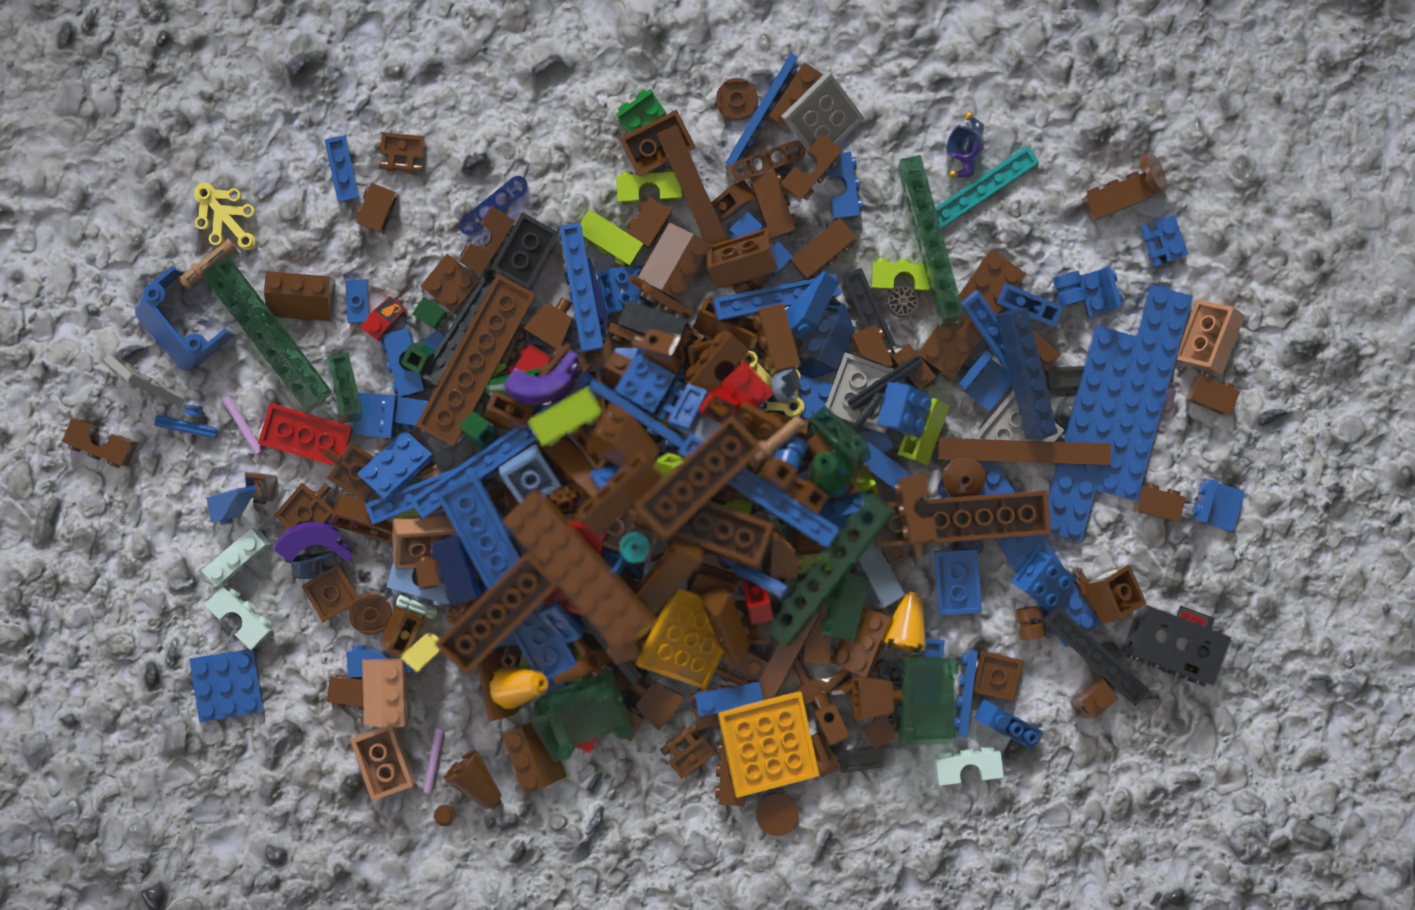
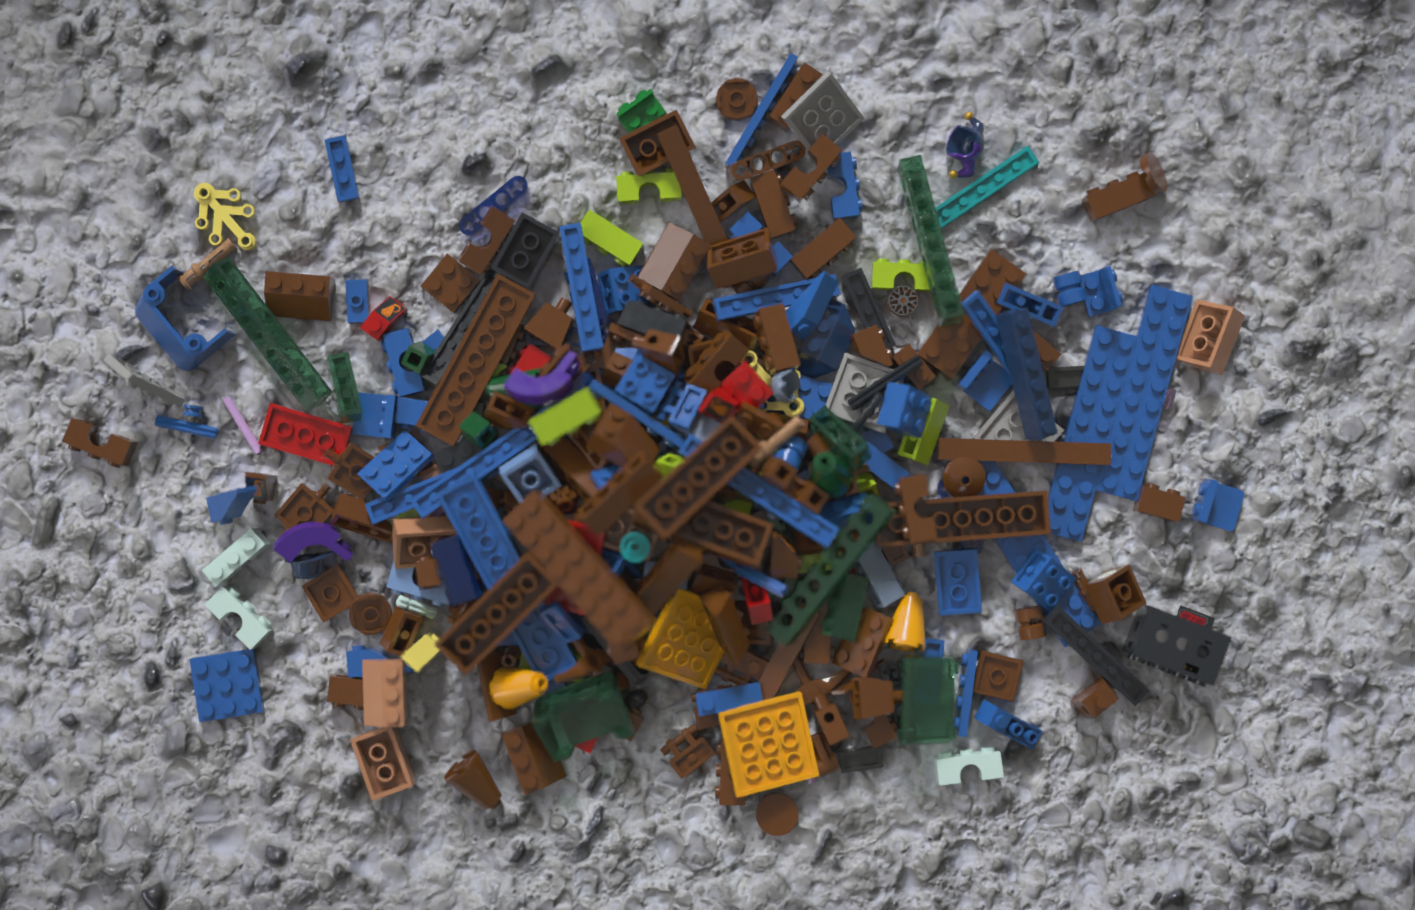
reddish brown brick [355,183,399,235] -> none
reddish brown plate [379,132,426,175] -> none
dark green brick [412,297,448,330] -> none
lavender bar [423,728,444,793] -> none
reddish brown plate [434,804,456,826] -> none
reddish brown brick [626,197,672,249] -> none
reddish brown torso [631,680,684,731] -> none
blue plate [1140,215,1189,267] -> none
reddish brown brick [1185,373,1240,416] -> none

